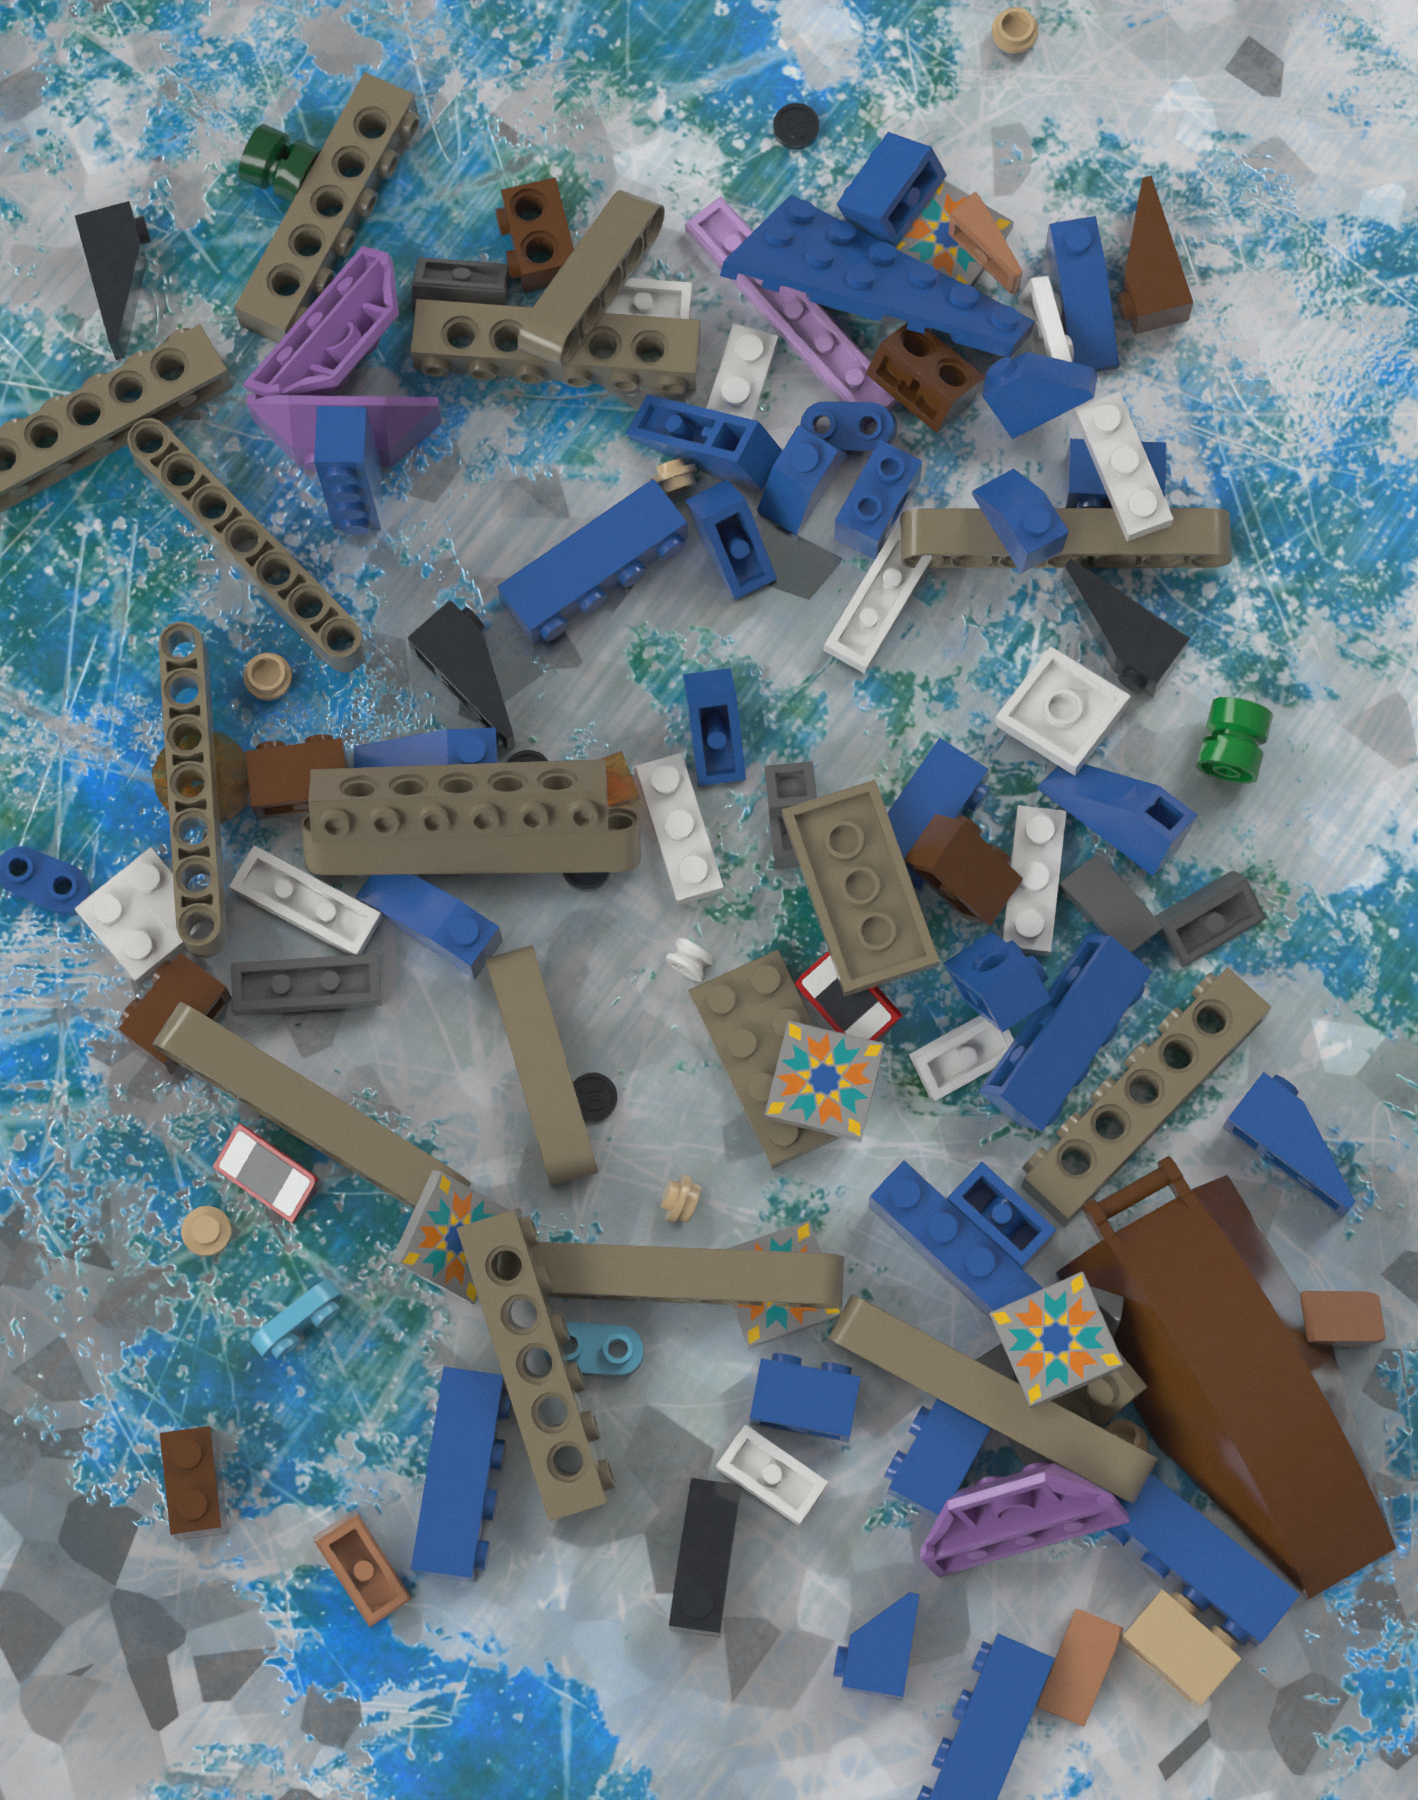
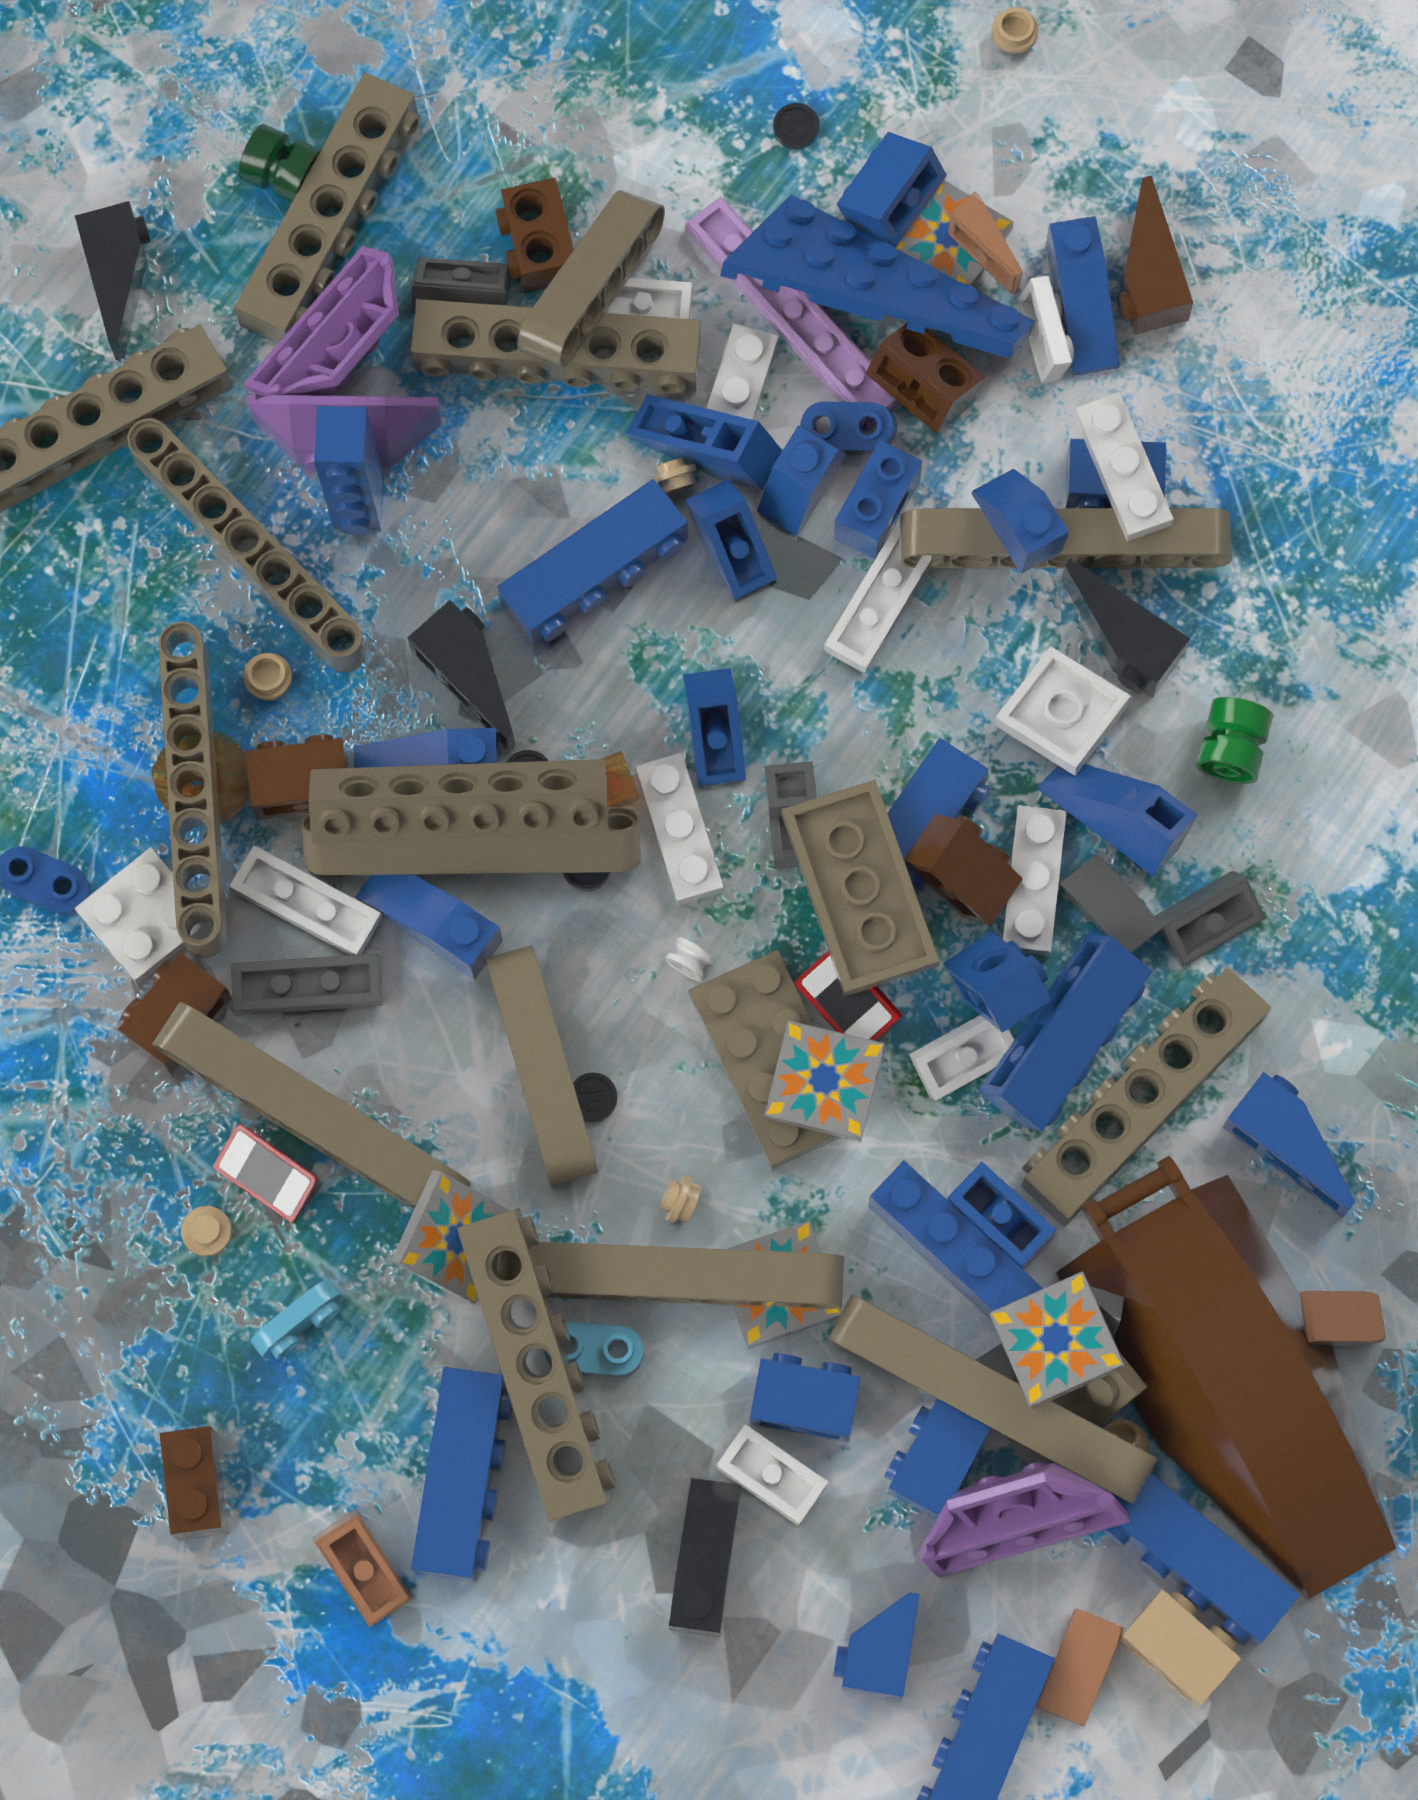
blue slope [982,352,1098,440] -> none

